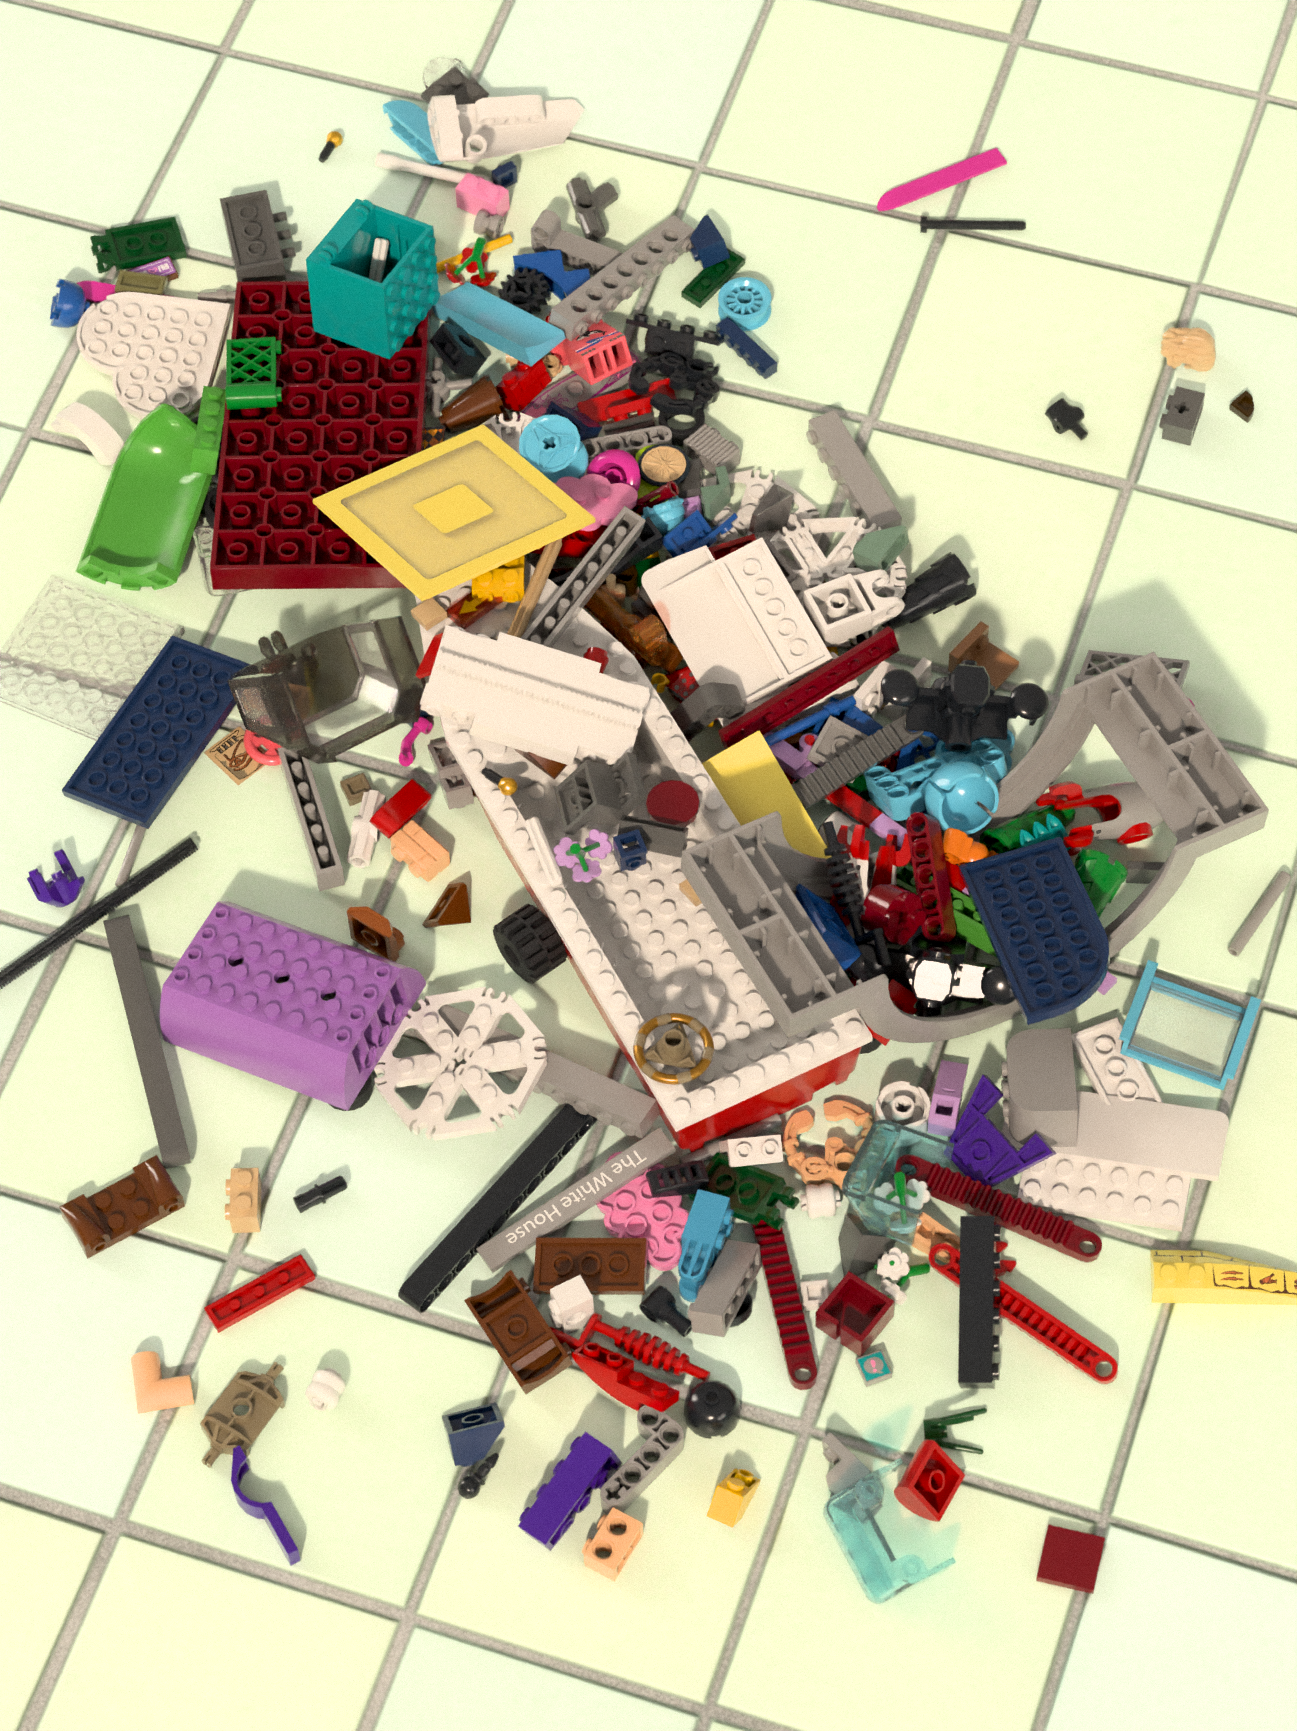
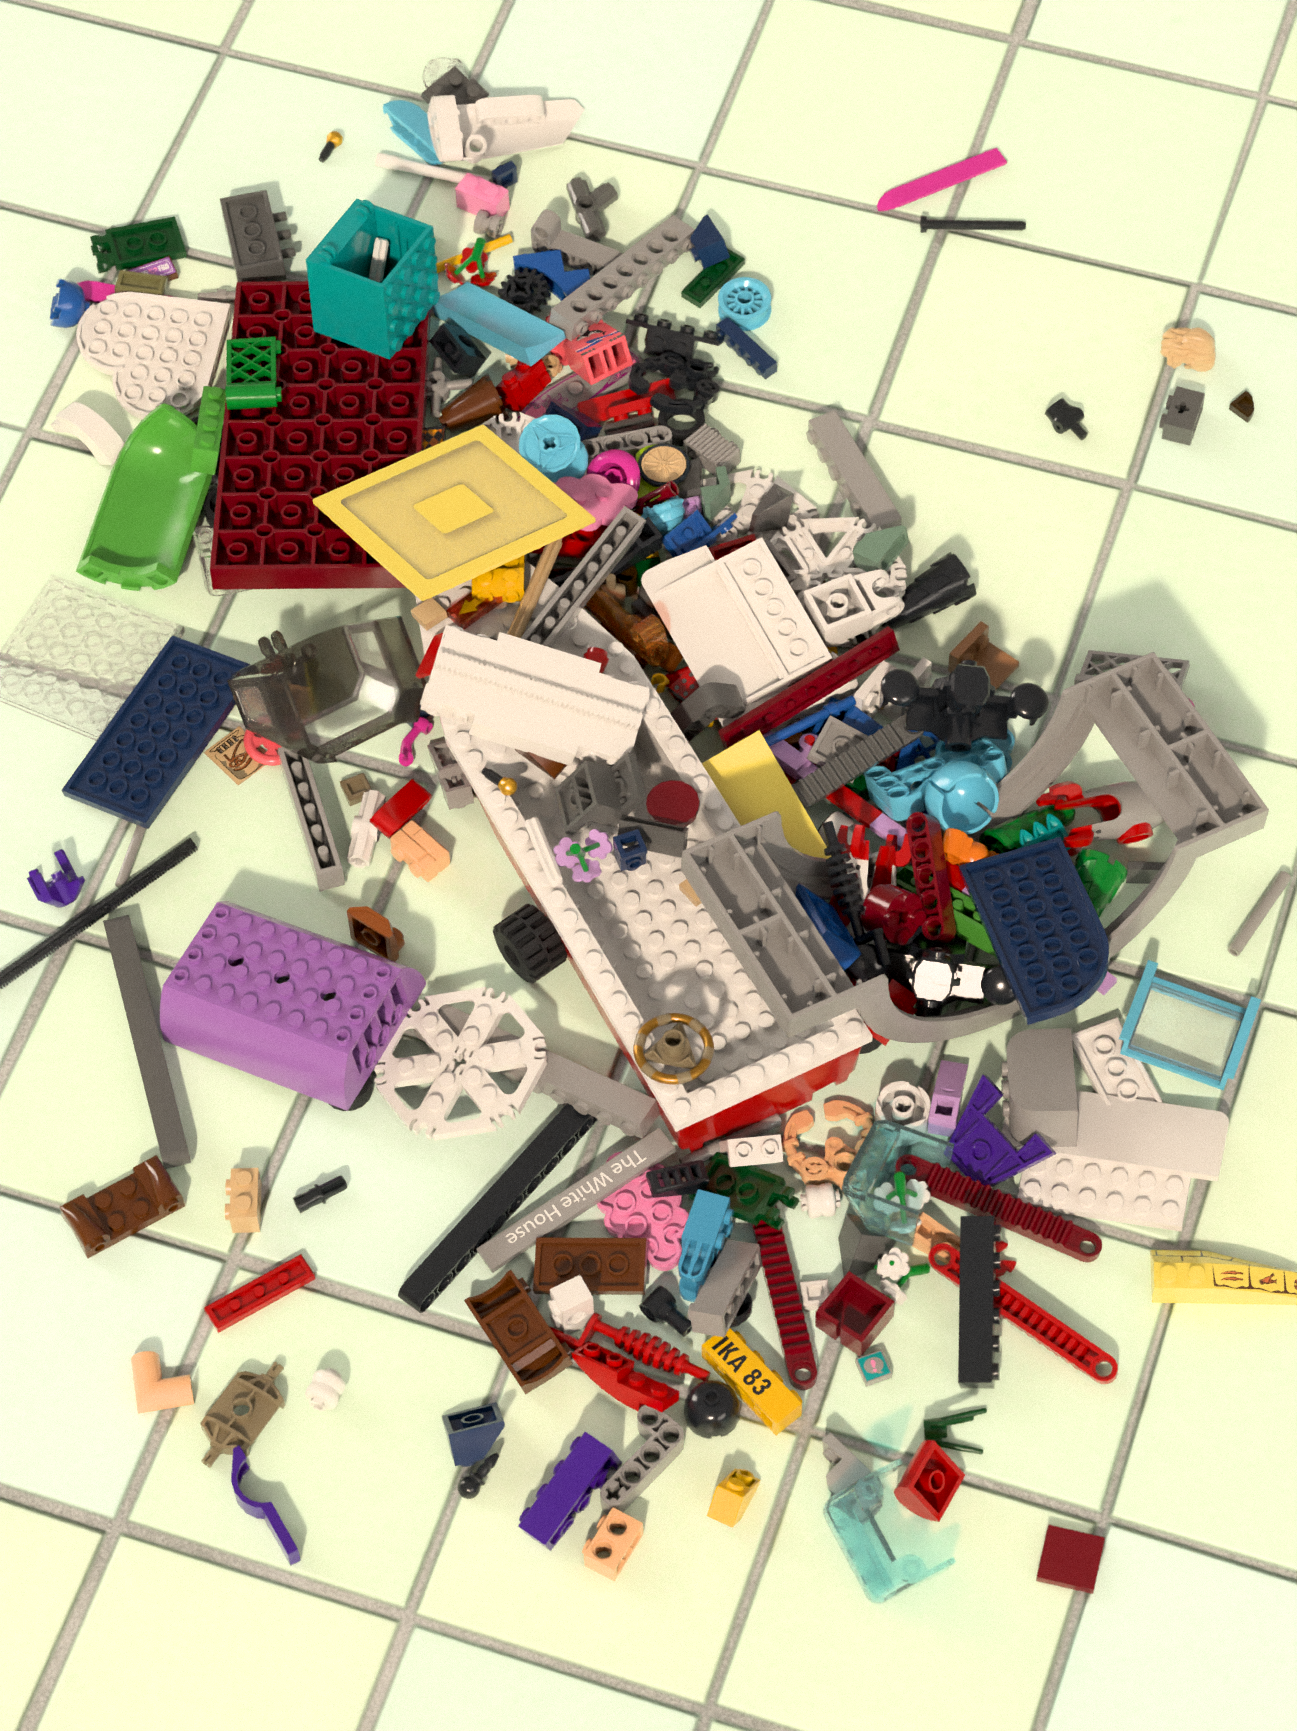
reddish brown slope [422,882,471,928] -> none
none -> yellow brick [702,1328,802,1435]

